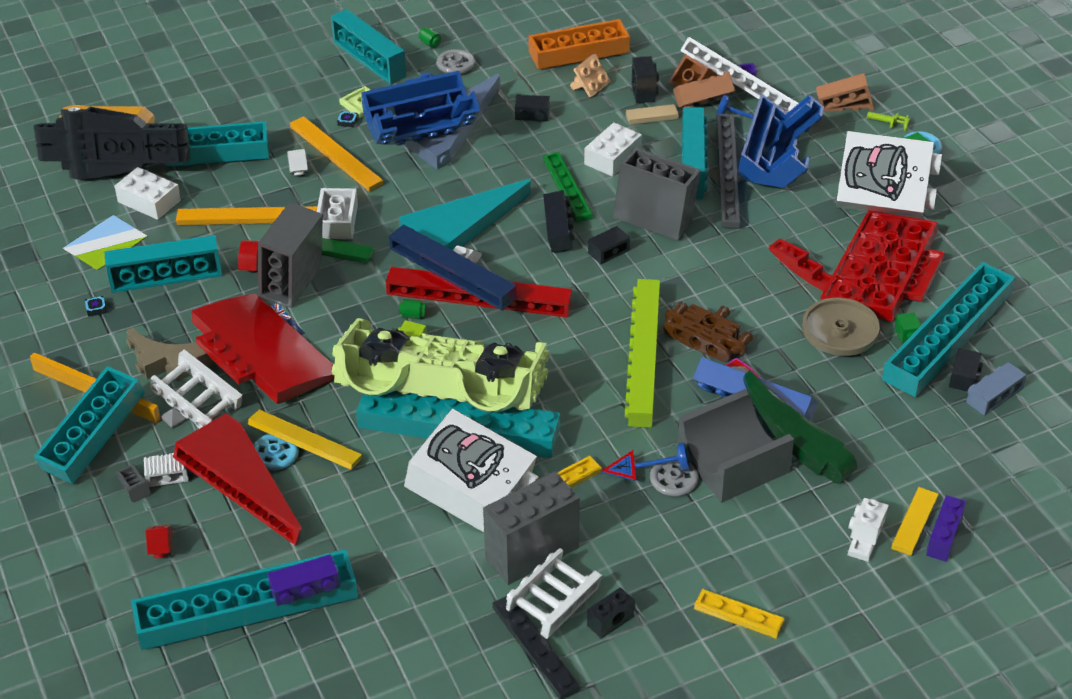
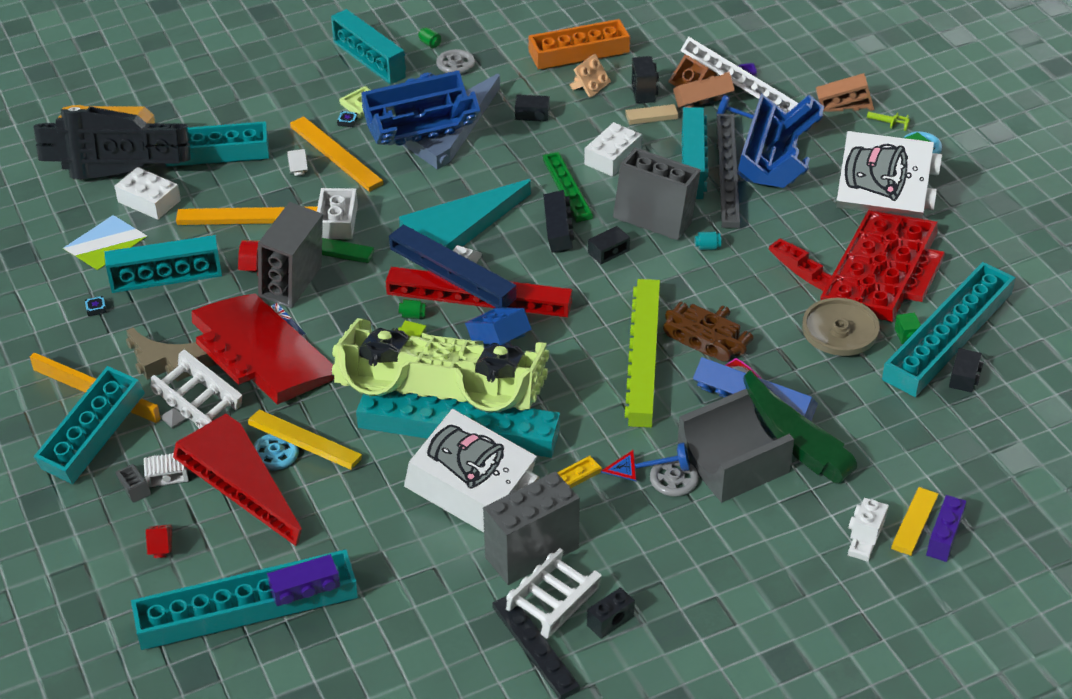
yellow tile [694,589,784,639] -> none
sand blue brick [966,362,1026,416] -> none
none -> blue brick [465,308,532,345]
none -> teal brick [694,231,721,250]

